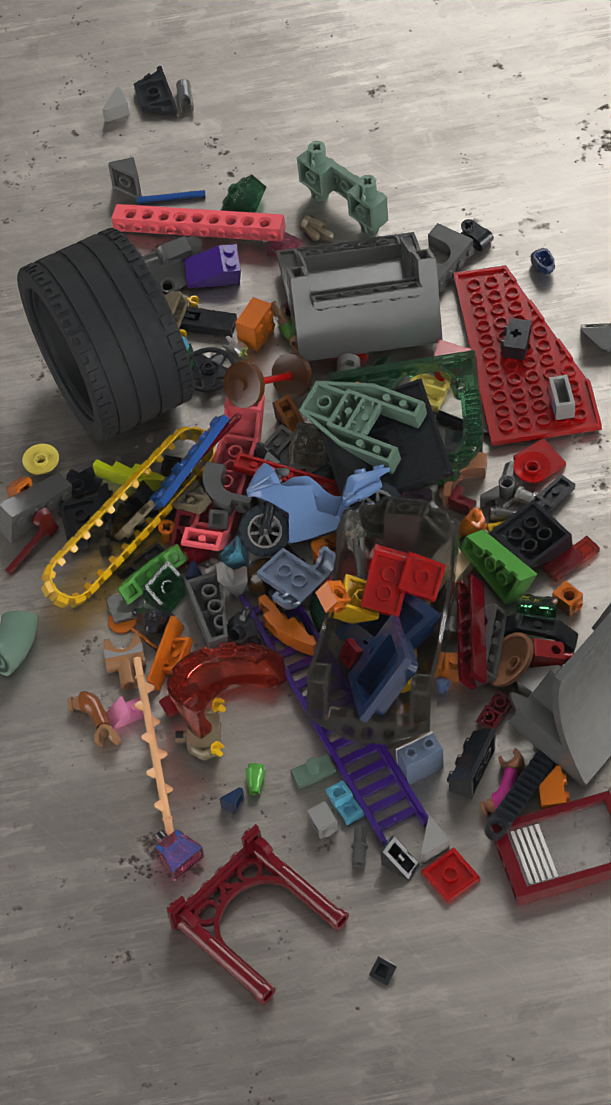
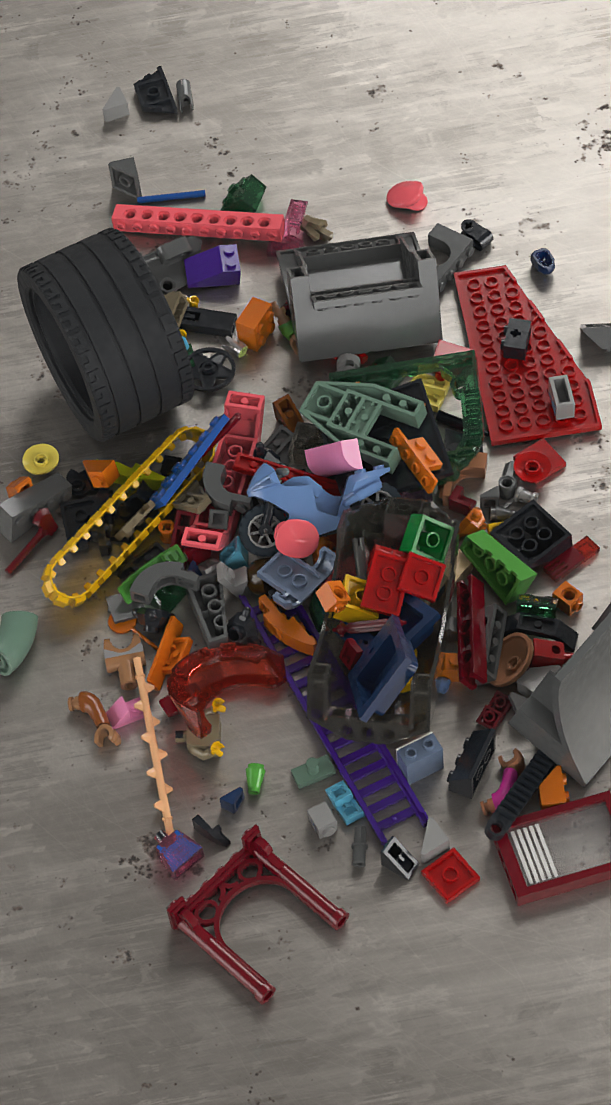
reddish brown piece [223,352,312,408] -> none
sand green piece [297,141,388,236] -> none
black slope [369,955,397,985] -> none
black hinge [535,474,575,512] -> none
none -> orange slope [82,460,120,488]
none -> dark grey arch [130,561,200,605]
none -> black slope [192,814,231,847]
none -> coral piece [274,519,319,559]
none -> clear pink hinge [284,199,308,235]
none -> bright pink brick [304,438,363,477]
none -> dark red wheel [332,615,406,637]
none -> coral piece [386,181,428,211]
none -> orange bracket [389,427,443,494]
none -> green slope [399,514,455,564]

